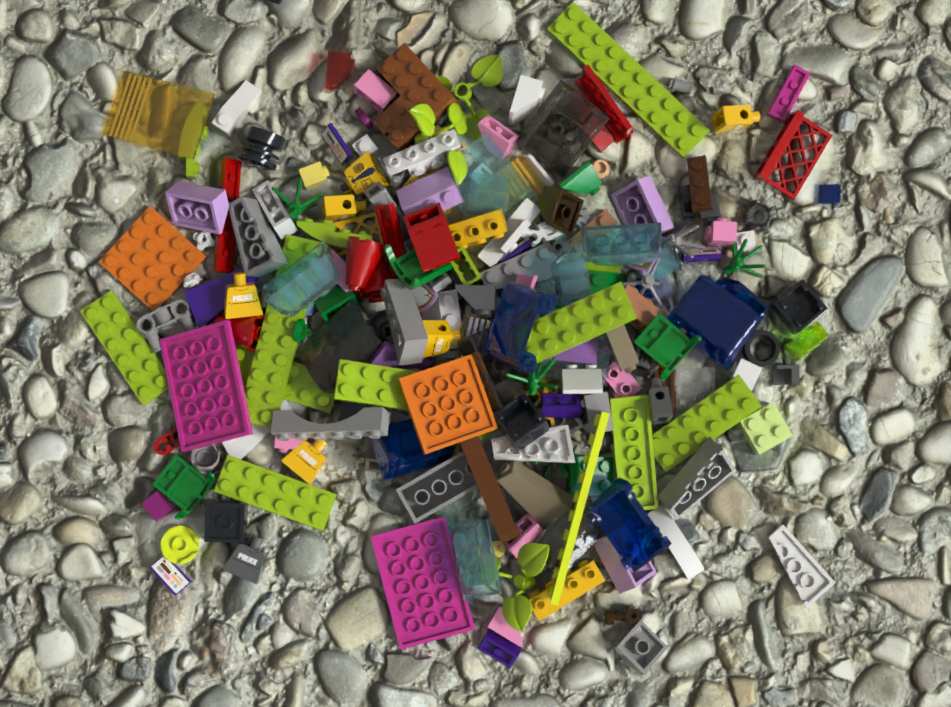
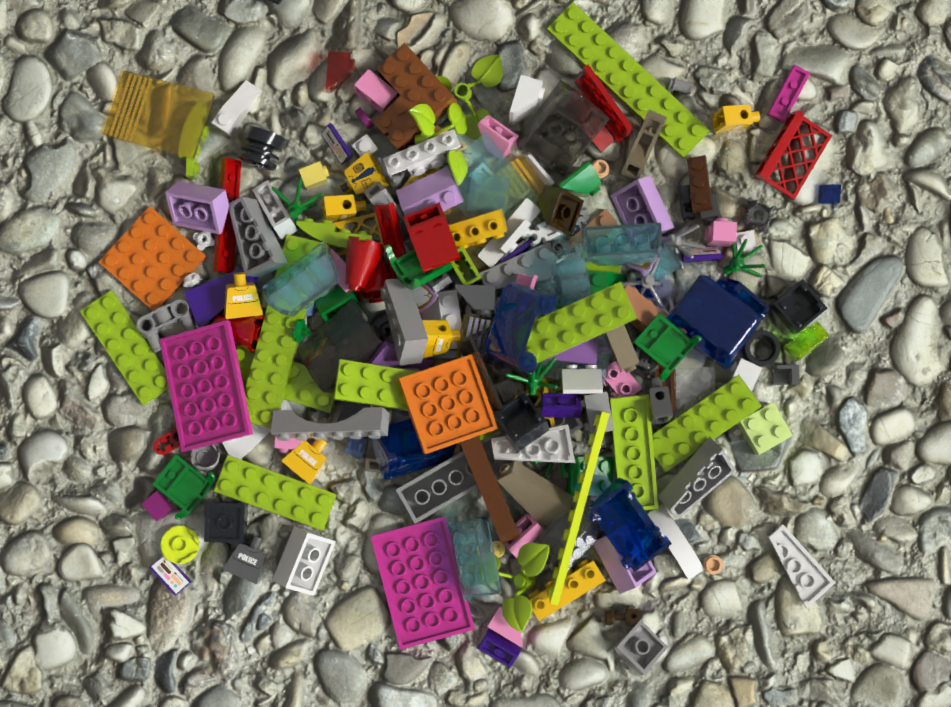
none -> white slope [272,526,336,595]
none -> medium blue tile [344,437,368,458]
none -> dark tan arch [621,110,667,180]
none -> light nougat plate [703,555,723,574]

